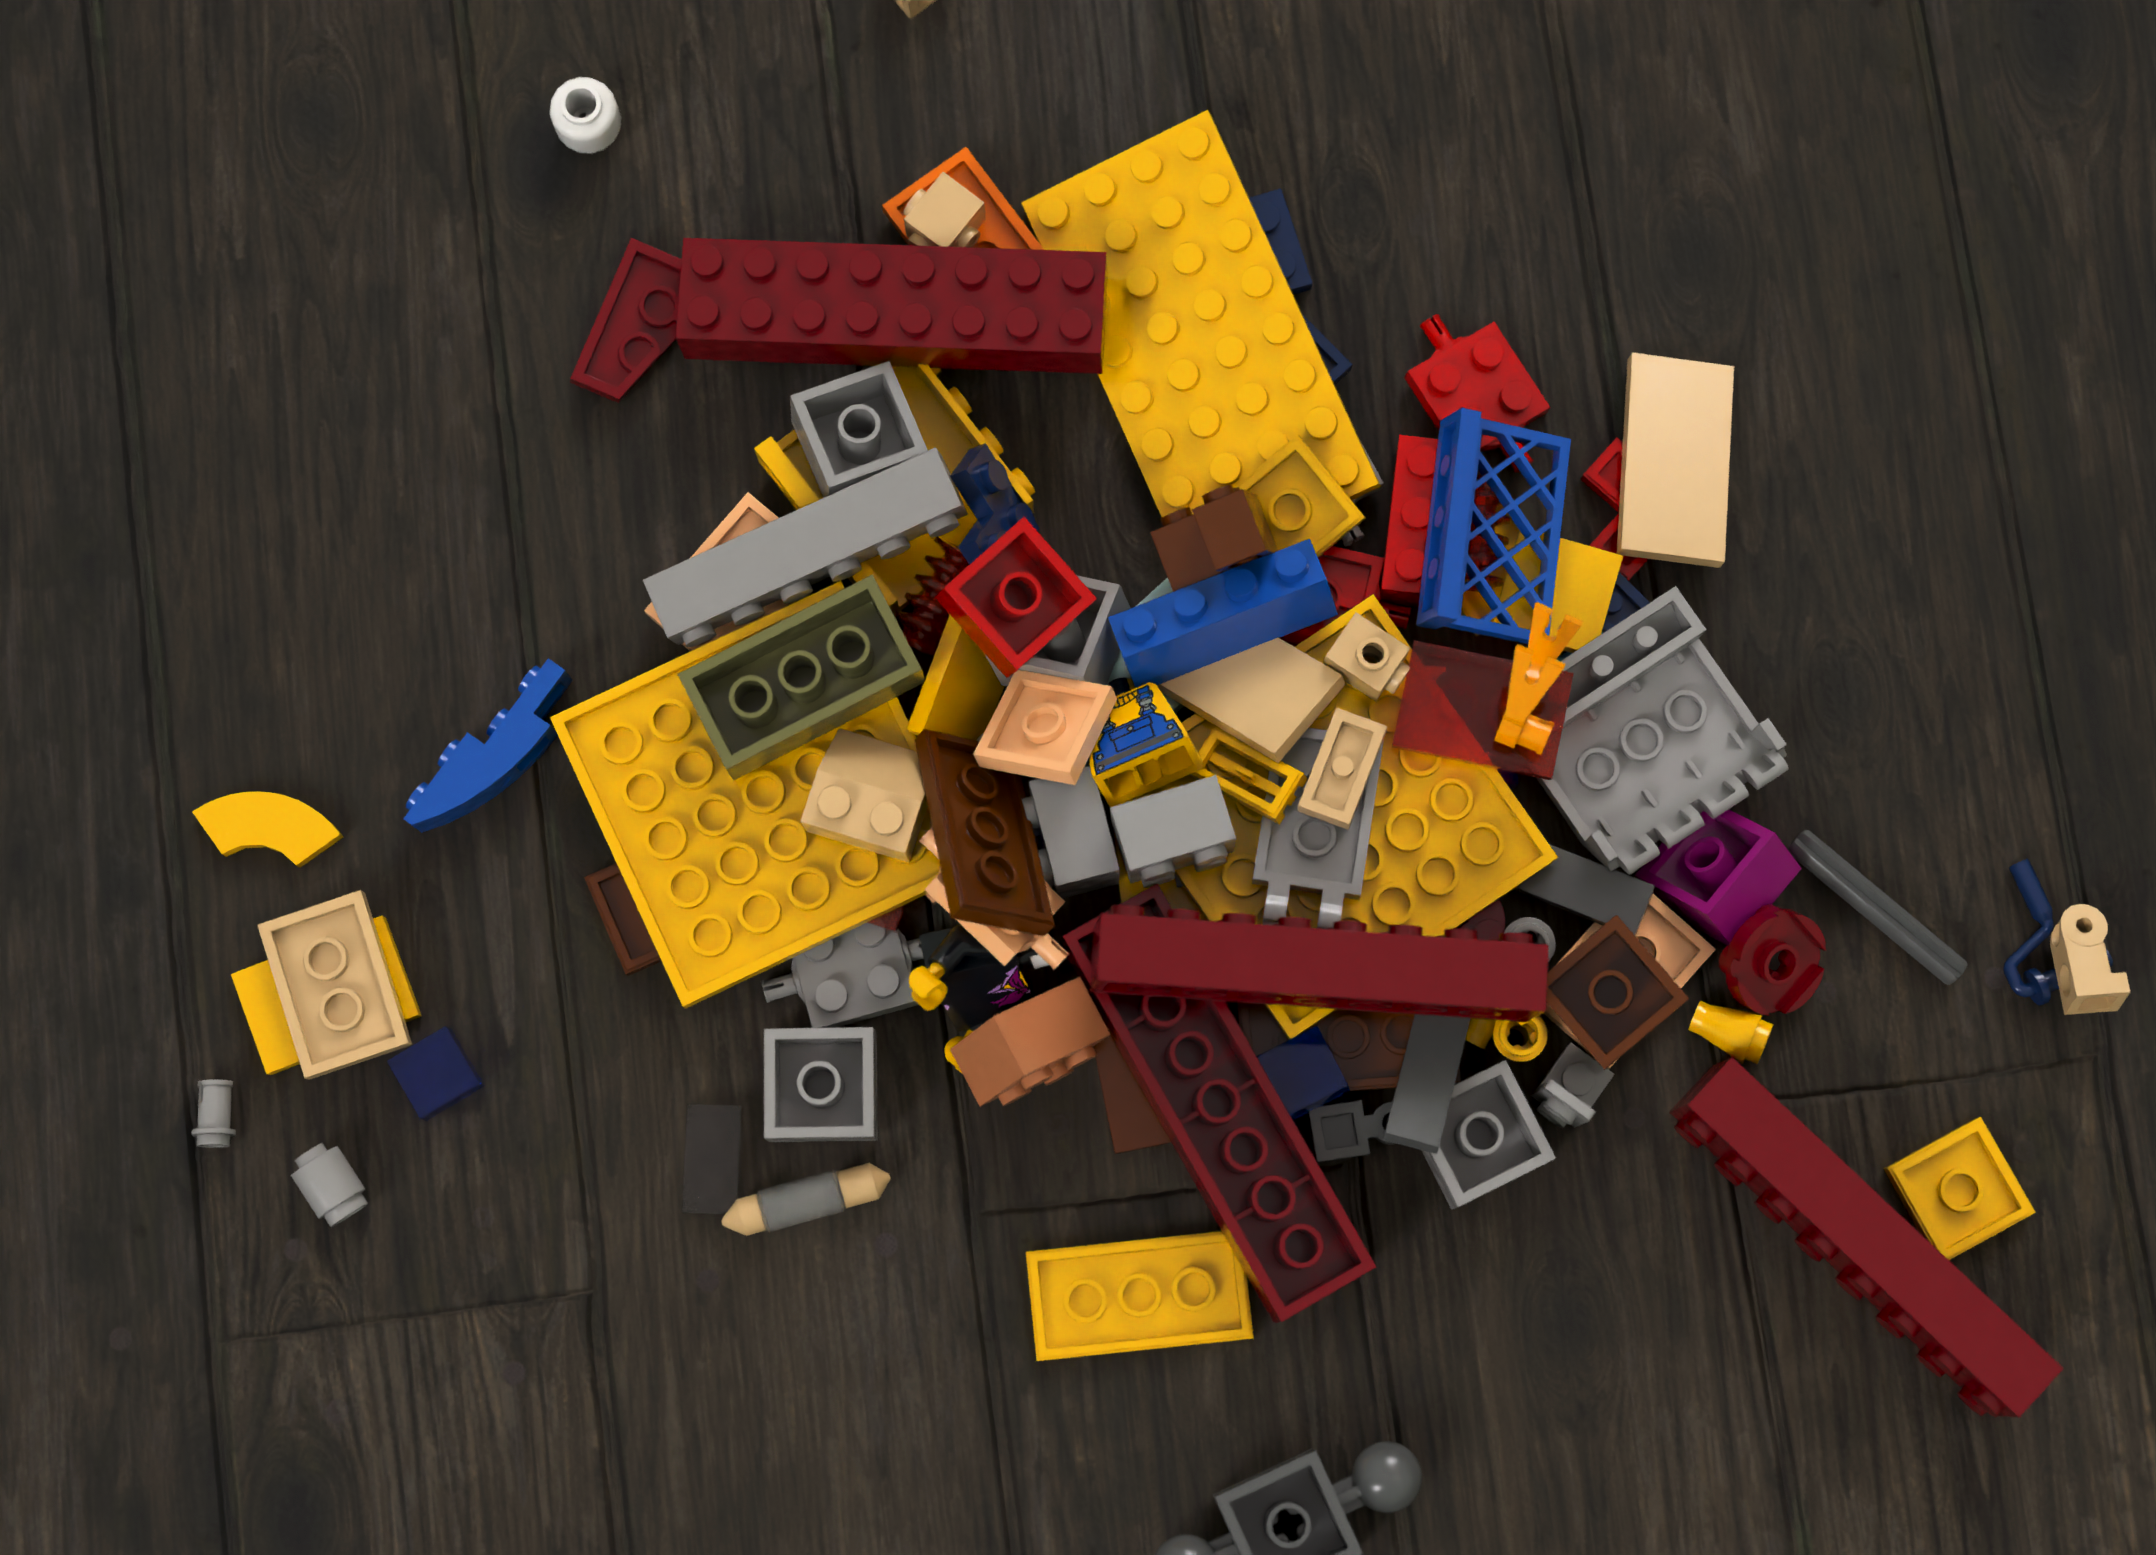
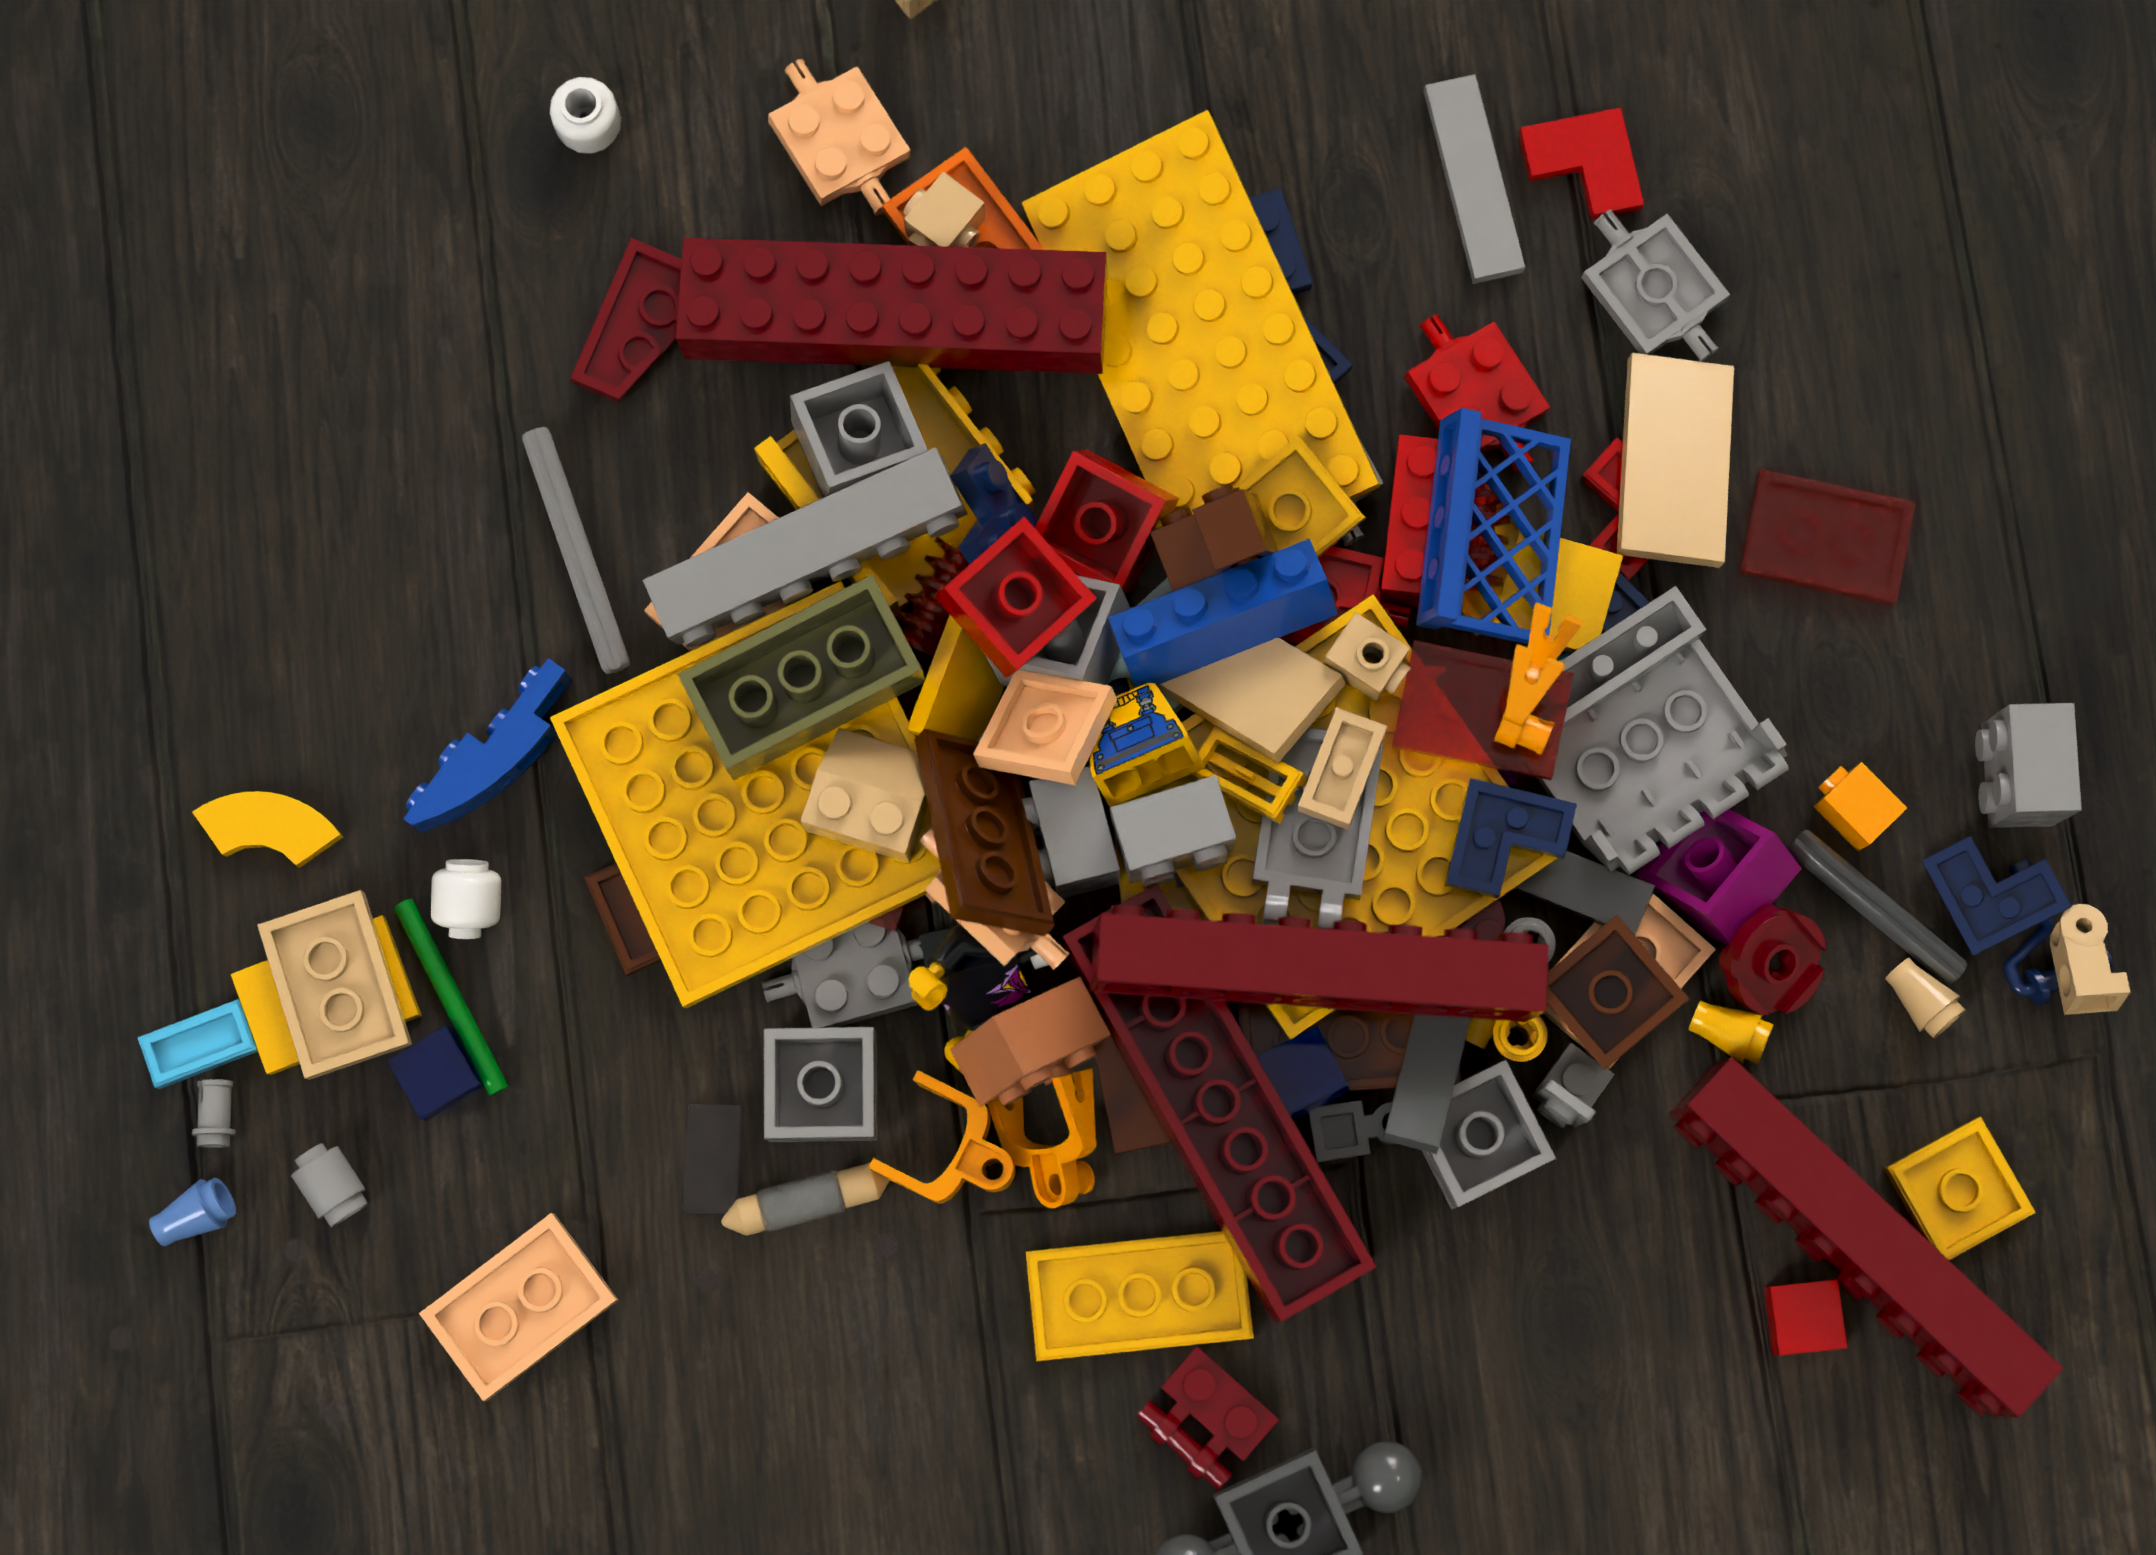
none -> medium azure tile [138,999,258,1089]
none -> medium blue cone [149,1178,236,1246]
none -> green bar [393,899,509,1097]
none -> light nougat plate [419,1213,619,1401]
none -> white head [431,859,501,939]
none -> light grey axle [522,427,630,674]
none -> light nougat plate [768,59,910,215]
none -> light orange piece [868,1070,1016,1204]
none -> light orange piece [987,1068,1097,1208]
none -> red brick [1035,449,1180,594]
none -> dark red plate [1136,1346,1279,1490]
none -> light grey tile [1424,74,1525,284]
none -> dark blue plate [1444,778,1577,898]
none -> red tile [1518,108,1644,220]
none -> light grey plate [1581,209,1730,362]
none -> clear red tile [1738,469,1916,606]
none -> red piece [1764,1280,1847,1355]
none -> light orange brick [1813,762,1907,852]
none -> tan cone [1885,958,1966,1039]
none -> dark blue plate [1922,836,2072,956]
none -> light grey brick [1975,703,2082,828]

